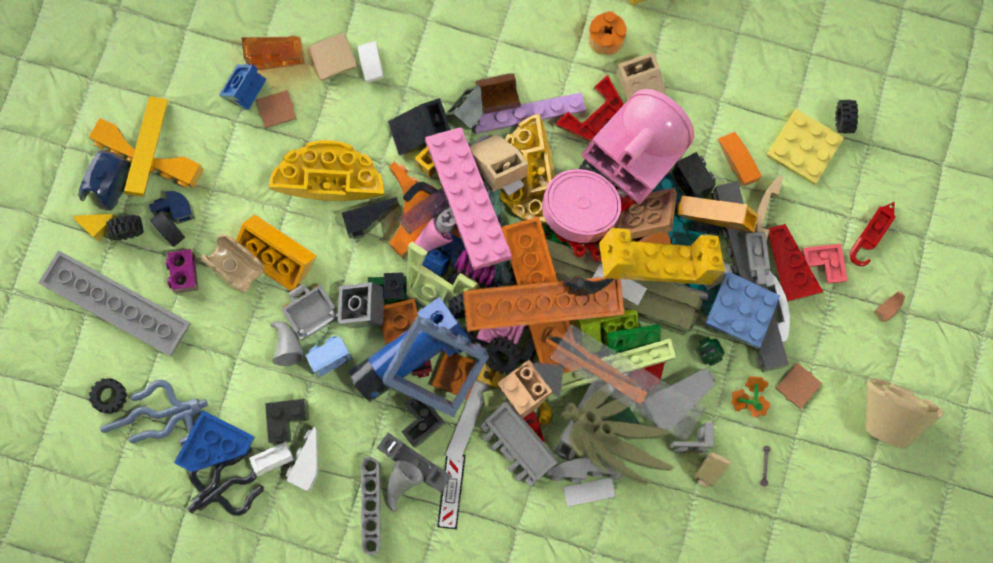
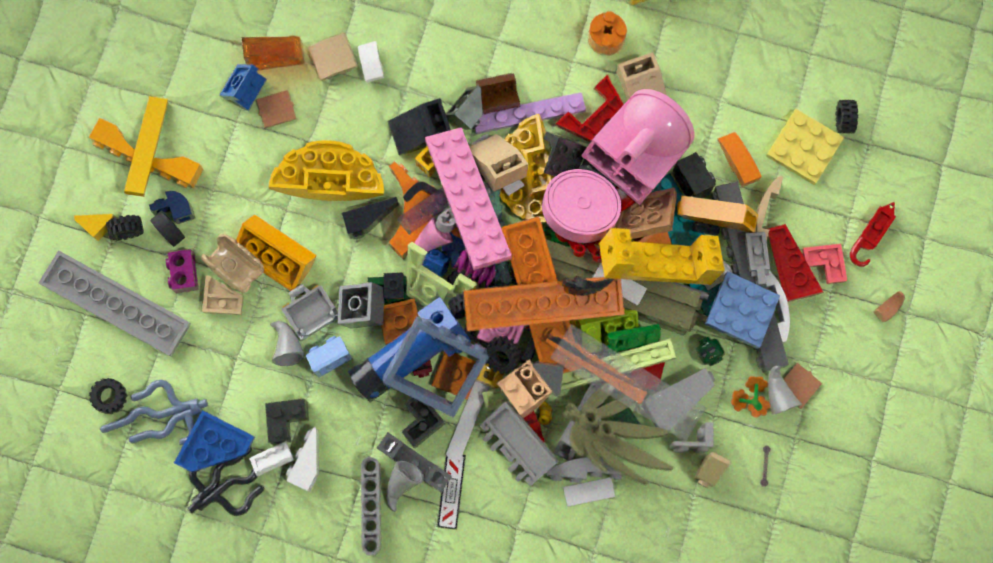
dark blue animal [78,150,131,211] -> none
tan cone [865,378,944,448] -> none
none -> tan wing [202,276,244,315]
none -> pearl dark grey bracket [544,132,587,176]
none -> light grey hat [768,366,802,415]

